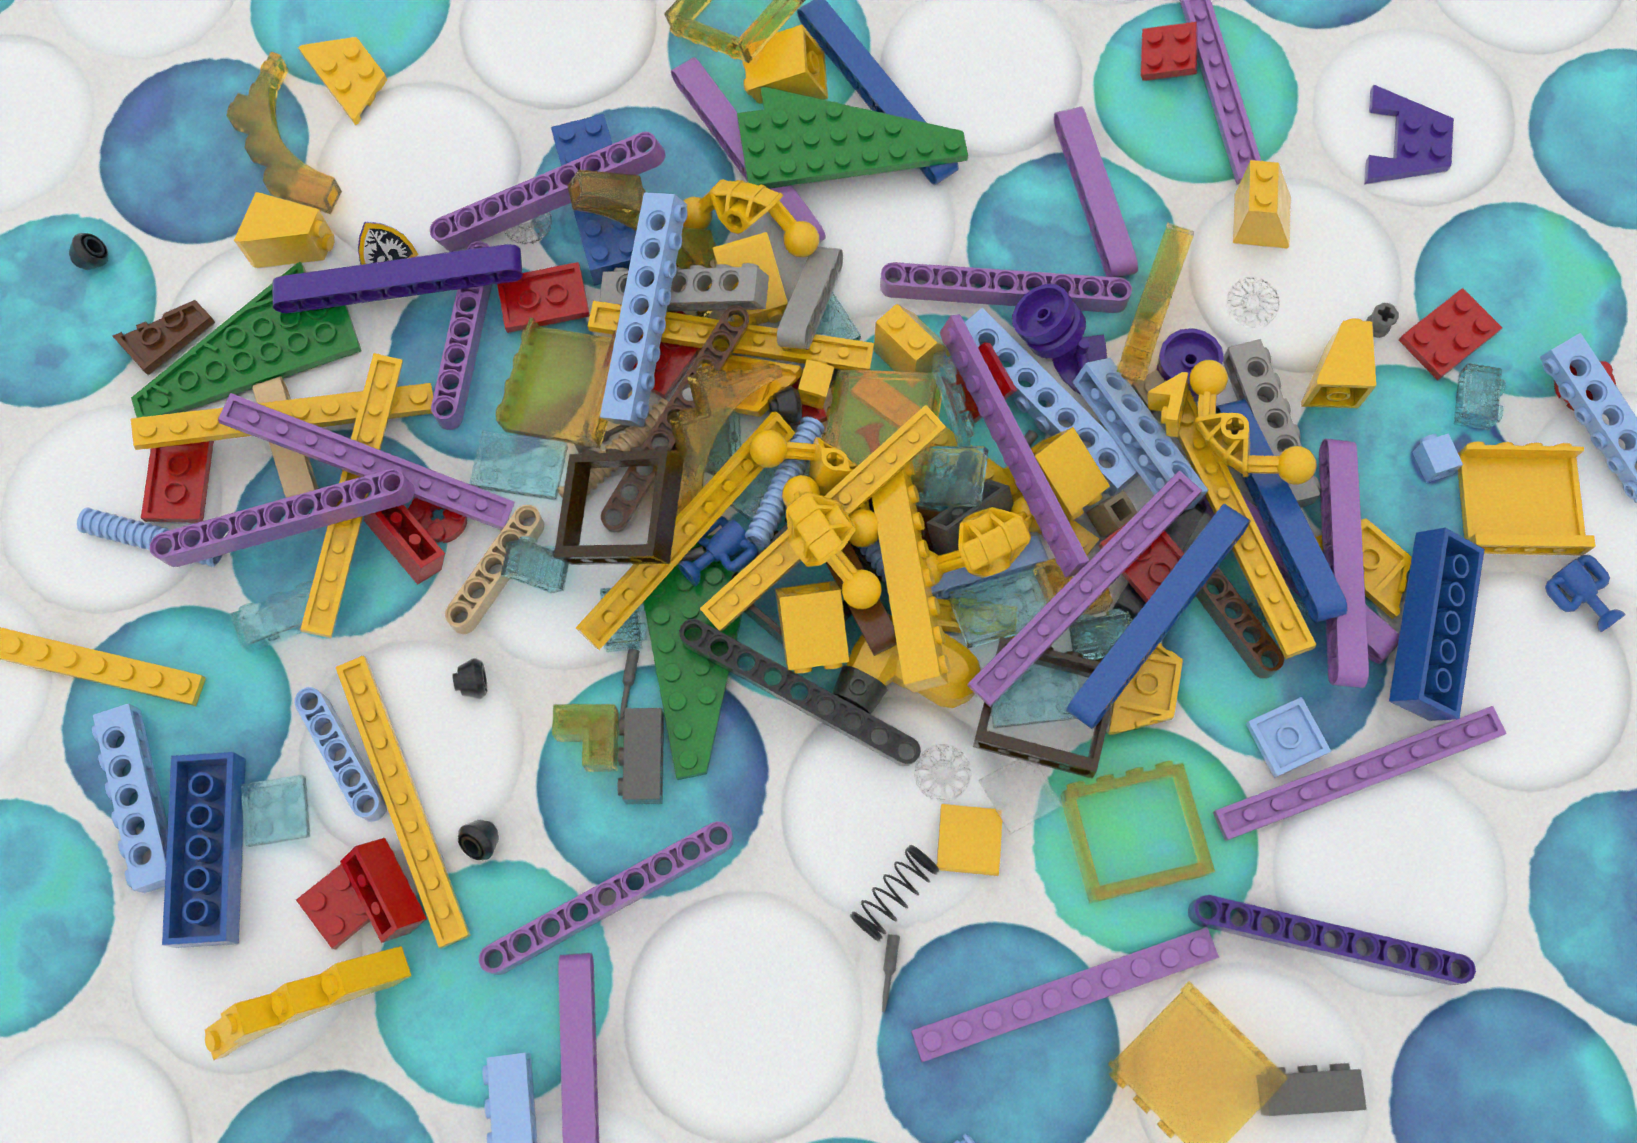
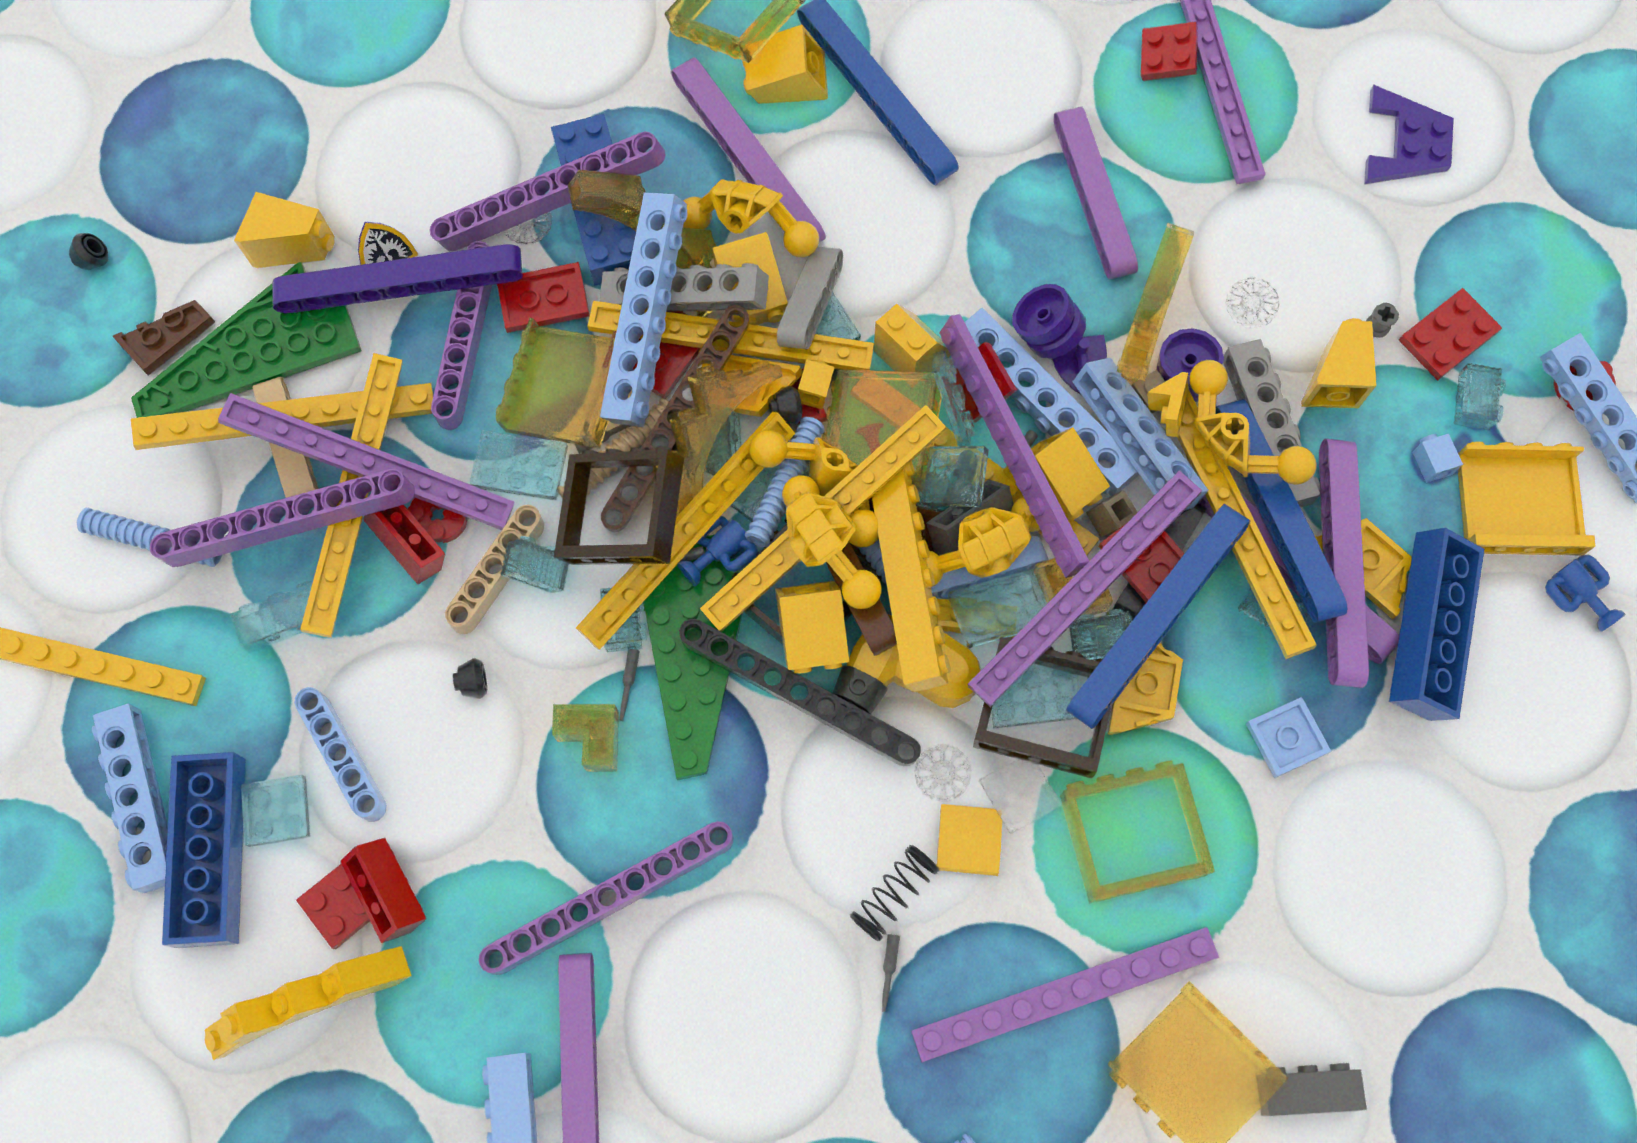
red plate [141,441,214,523] -> none
clear yellow arch [226,52,342,214] -> none
yellow wing [298,37,387,125] -> none
yellow plate [335,655,471,949] -> none
black cone [458,820,499,860] -> none
dark grey brick [617,708,664,804] -> none
green wing [737,87,968,189] -> none
medium lavender beam [880,262,1132,313] -> none
dark purple beam [1188,895,1476,985] -> none
reddish brown beam [1196,567,1284,678] -> none
medium lavender plate [1213,706,1507,841] -> none
yellow slope [1233,160,1291,248] -> none

